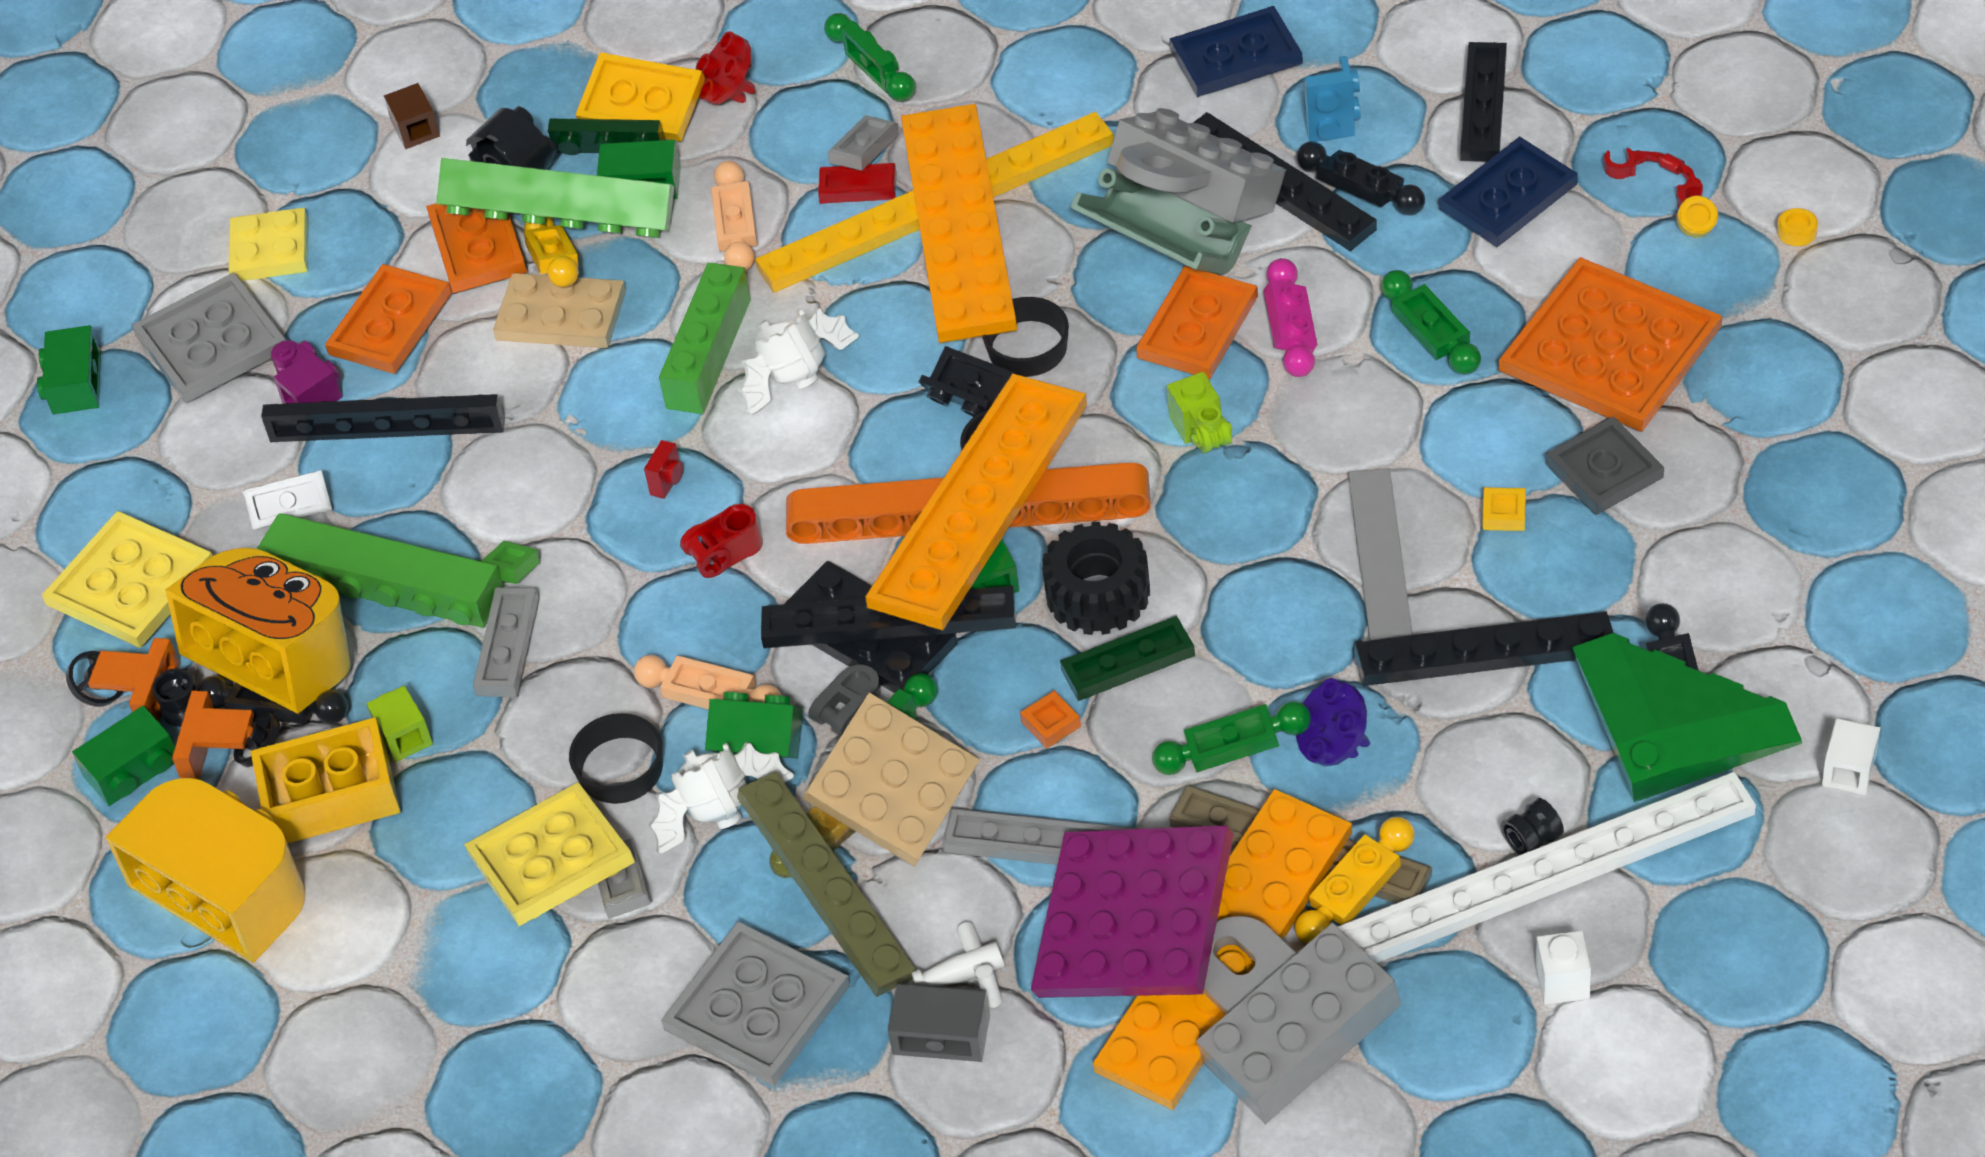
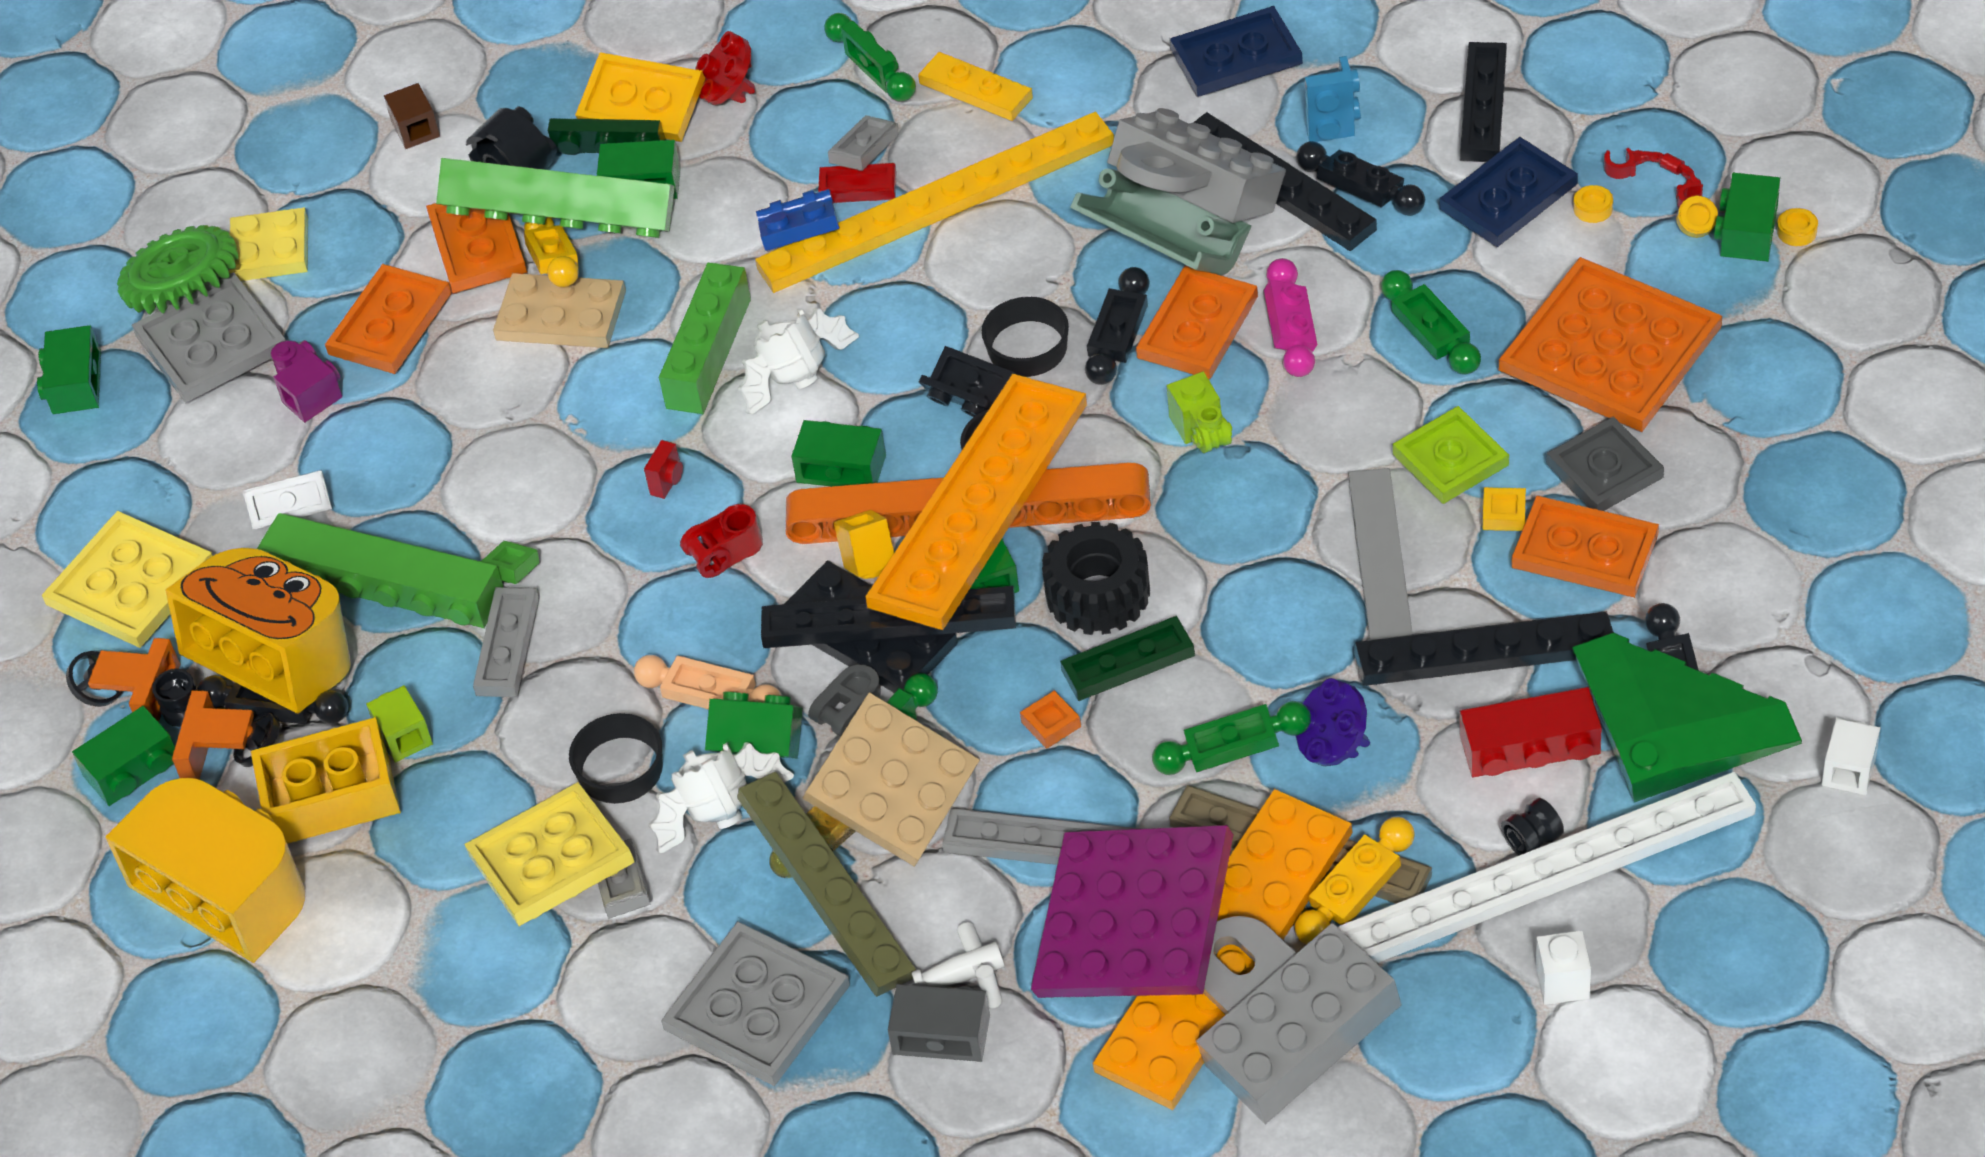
black plate [261,394,505,442] -> none
light nougat plate [711,161,758,271] -> none
light orange plate [901,103,1017,343] -> none
none -> bright green gear [117,225,239,315]
none -> blue plate [756,189,839,251]
none -> green brick [791,420,886,487]
none -> yellow brick [834,510,894,579]
none -> yellow plate [918,52,1033,121]
none -> black plate [1085,267,1150,385]
none -> lime plate [1393,406,1509,504]
none -> red brick [1460,687,1602,778]
none -> orange plate [1512,496,1659,598]
none -> yellow tile [1573,185,1613,223]
none -> green brick [1714,172,1781,262]

